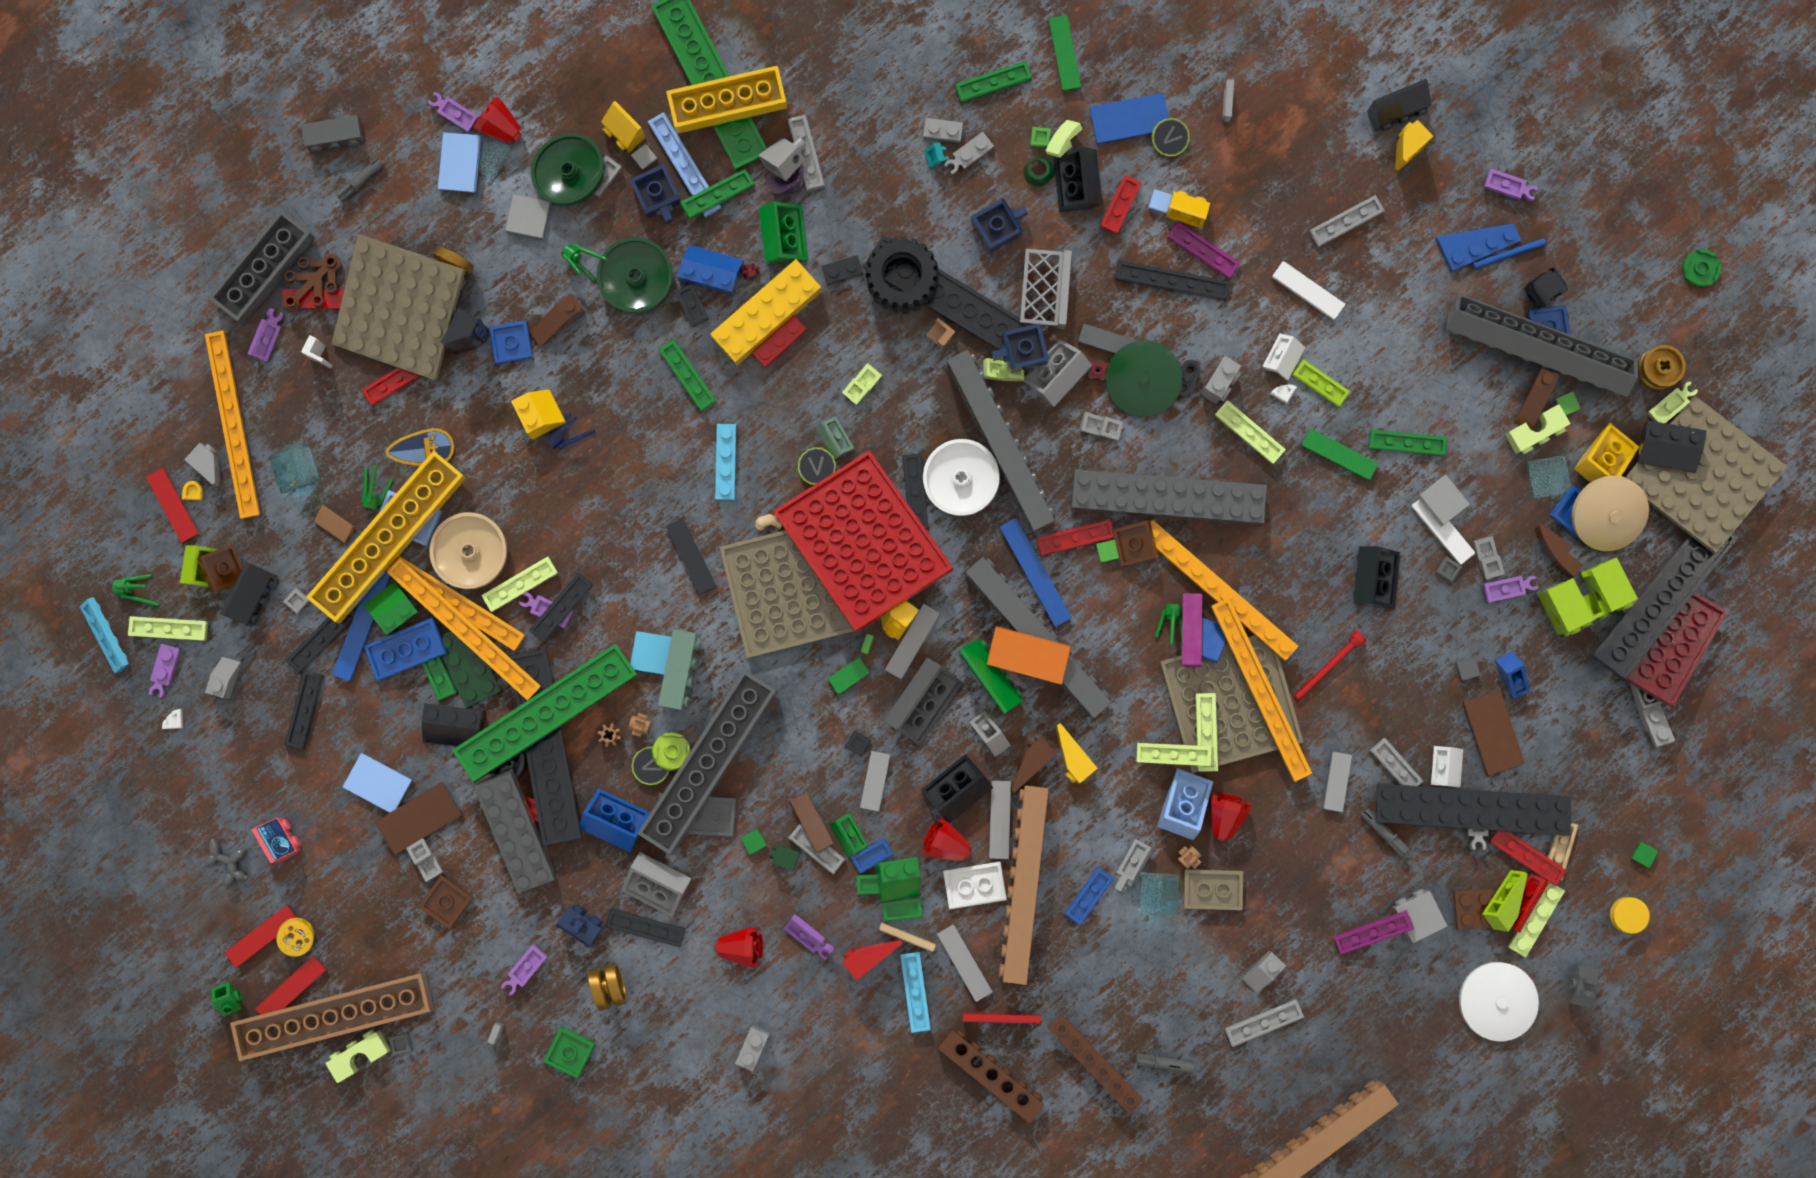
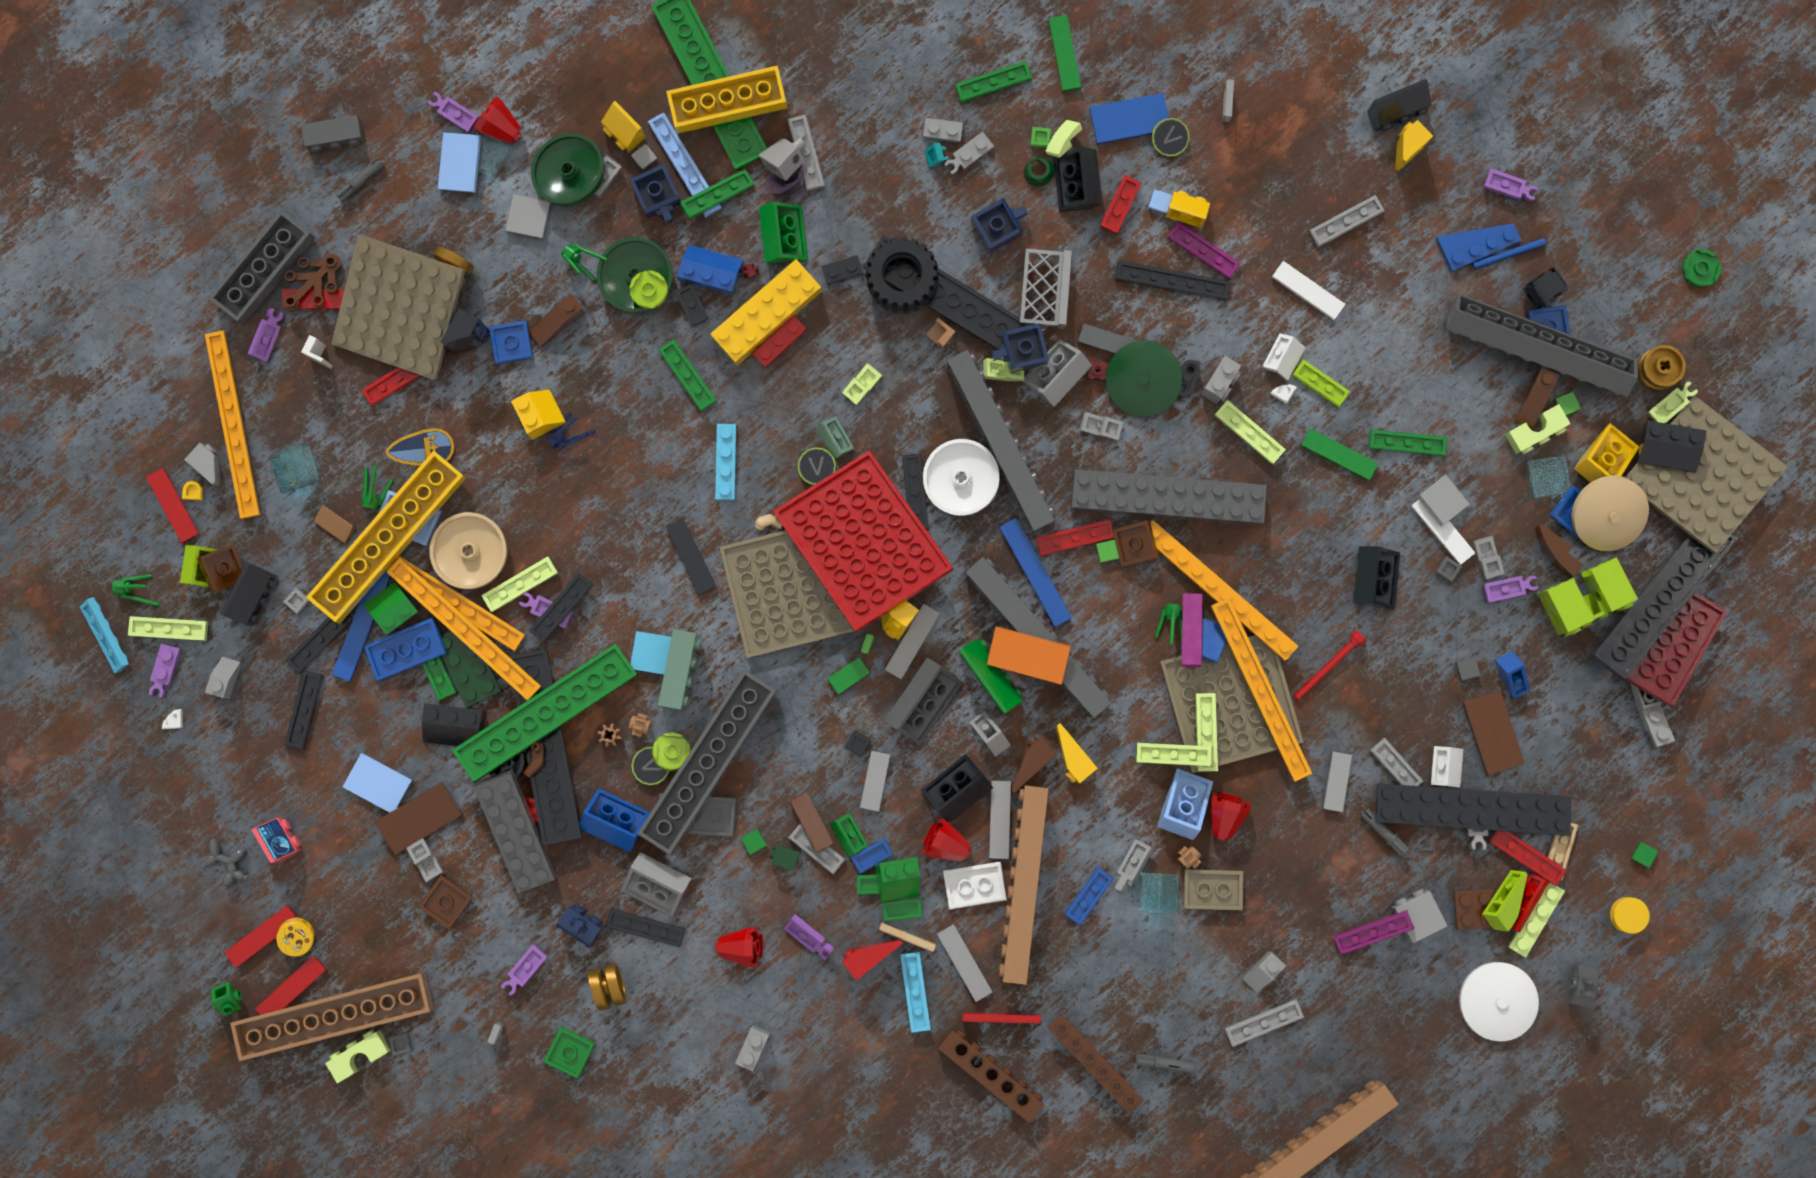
none -> reddish brown arm [523,741,544,778]
none -> lime tile [630,270,668,309]

